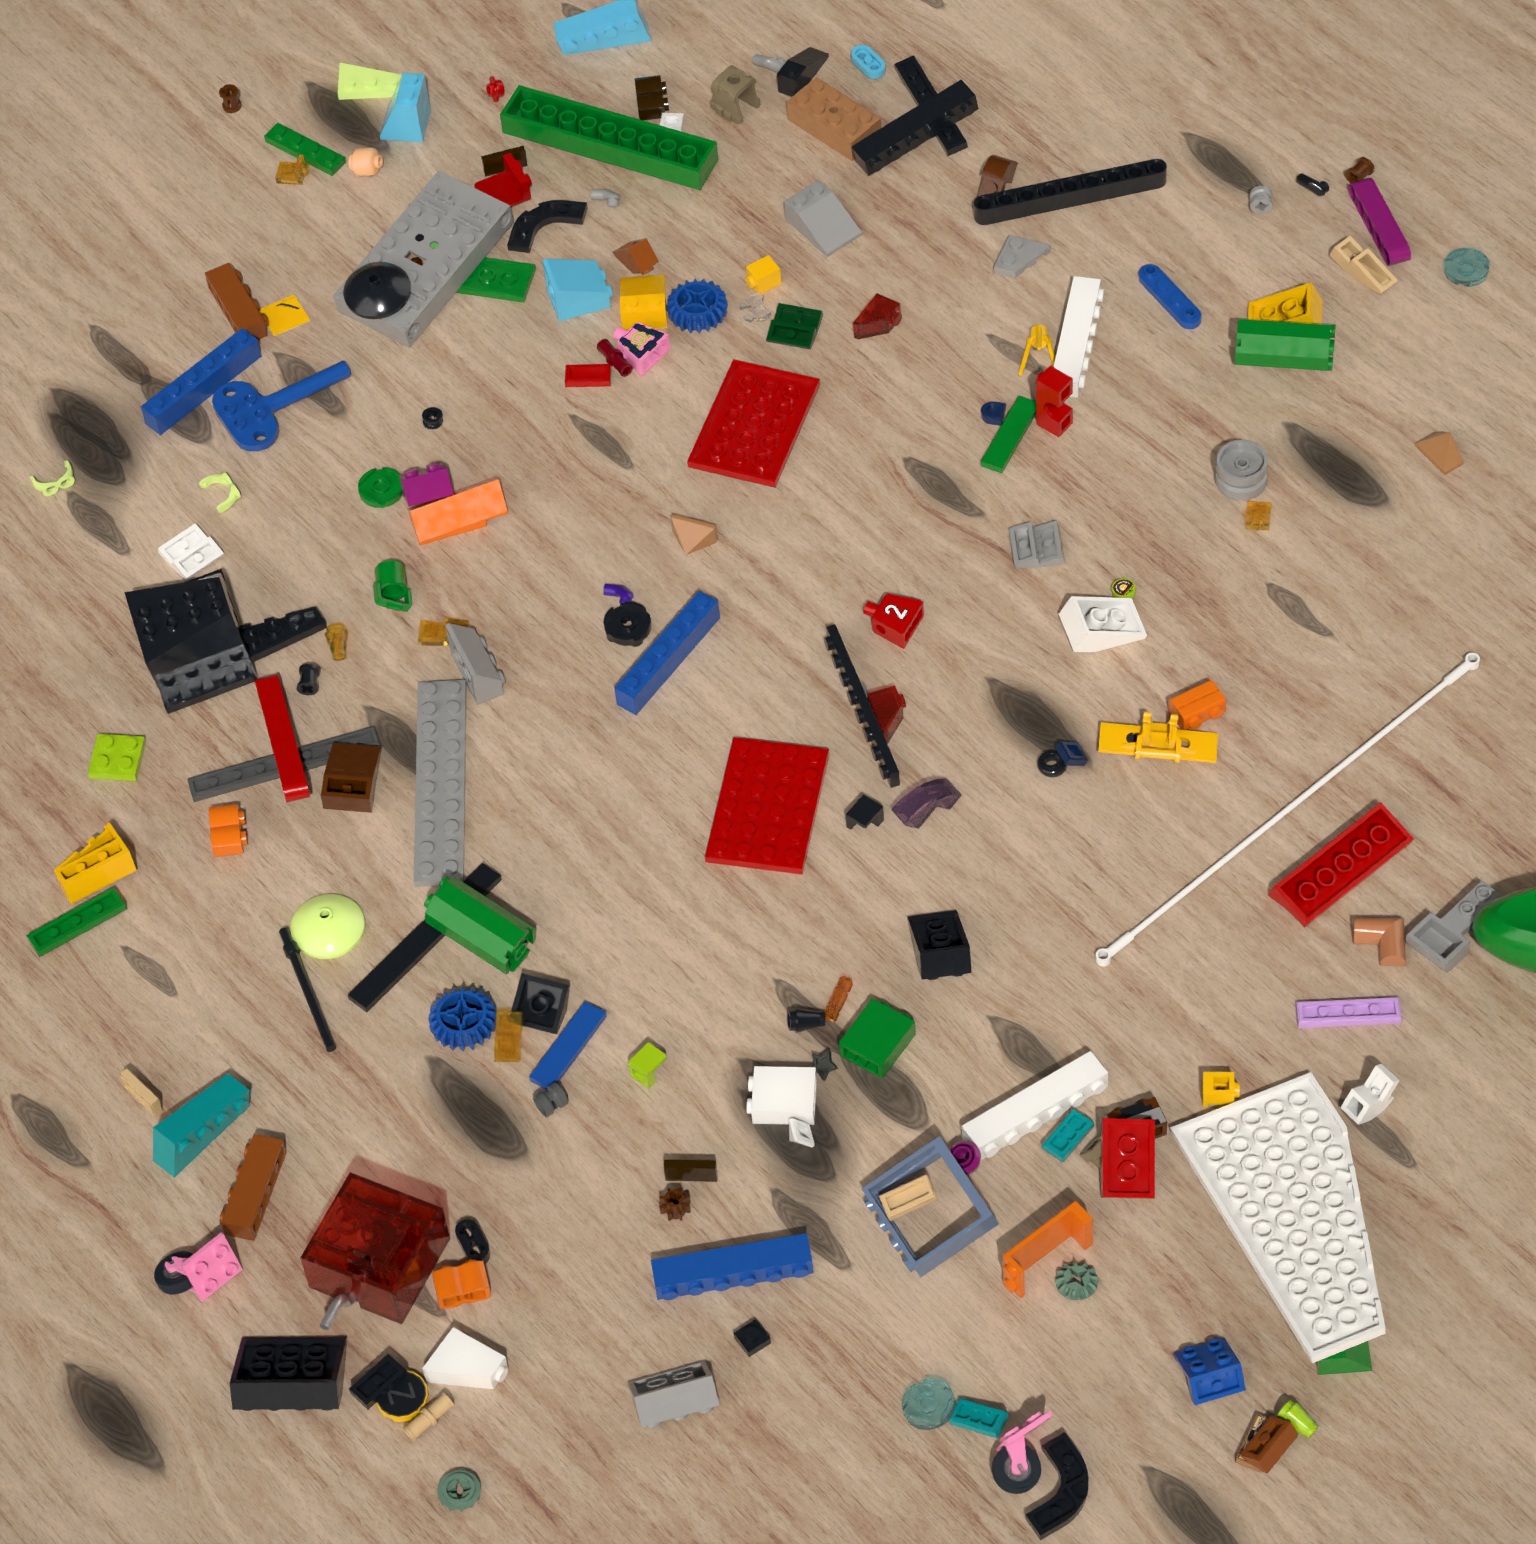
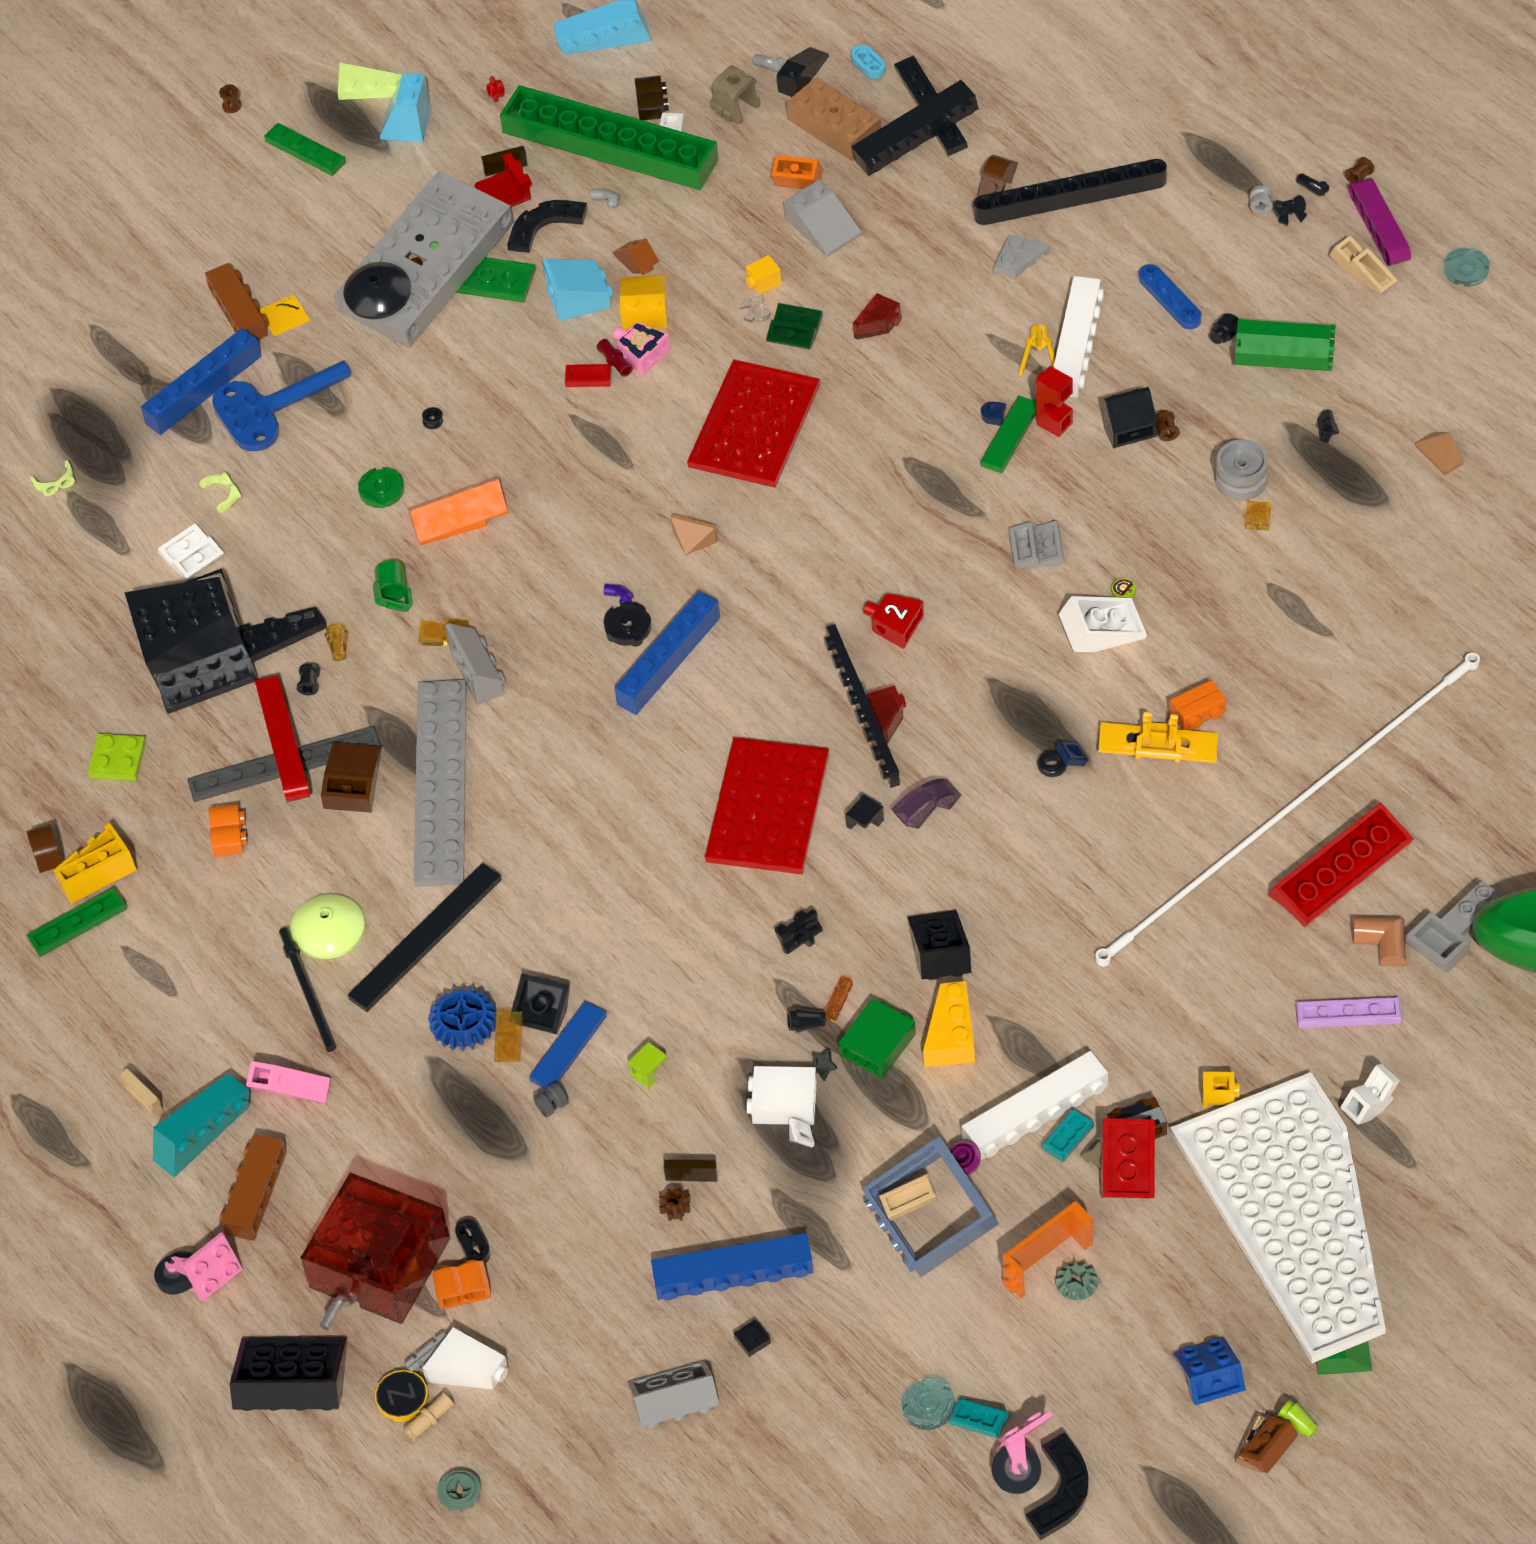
clear yellow bracket [275,155,309,185] -> none
light nougat head [349,147,383,176] -> none
black plate [349,1354,407,1410] -> none
magenta slope [399,462,454,507] -> none
green brick [424,876,536,974] -> none
blue gear [667,278,728,334] -> none
yellow slope [1248,282,1323,323] -> none
none -> reddish brown brick [26,824,62,873]
none -> bright pink slope [246,1061,331,1104]
none -> light grey axle [404,1332,447,1373]
none -> orange brick [771,155,823,189]
none -> black hips [774,909,823,955]
none -> yellow wedge [923,981,975,1067]
none -> black slope [1104,387,1158,449]
none -> reddish brown bush [1156,410,1180,441]
none -> black arm [1210,313,1239,344]
none -> black piece [1274,195,1307,226]
none -> black piece [1317,409,1339,443]

